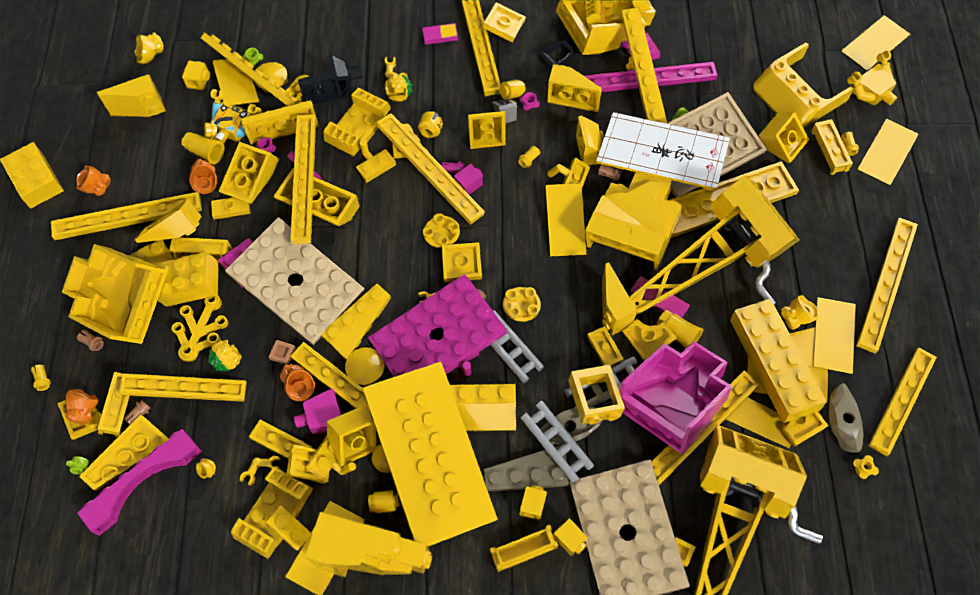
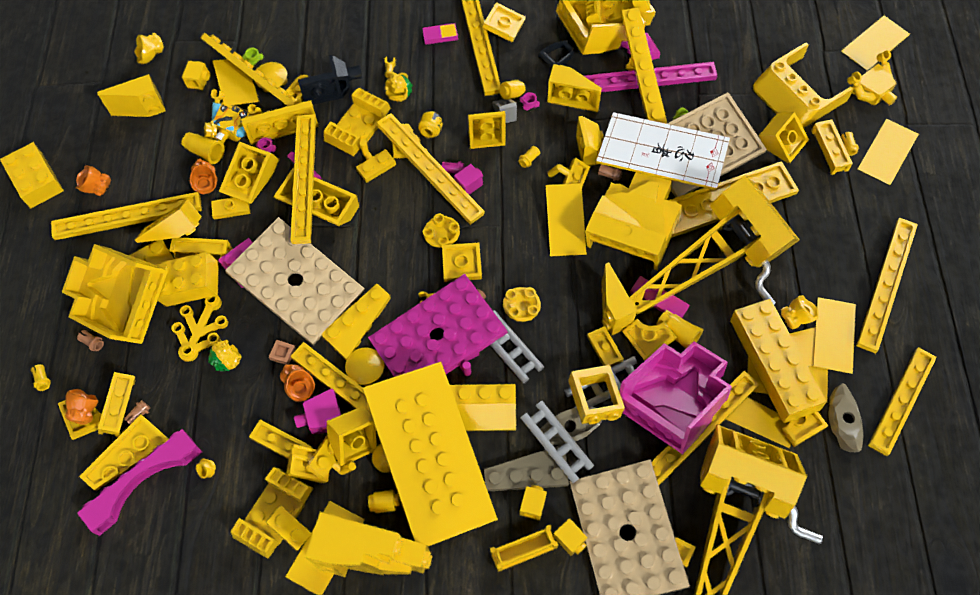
lime plate [66,456,89,475] -> none
yellow tile [119,374,247,402] -> none
yellow arm [240,456,281,486] -> none
yellow plate [853,455,879,479] -> none

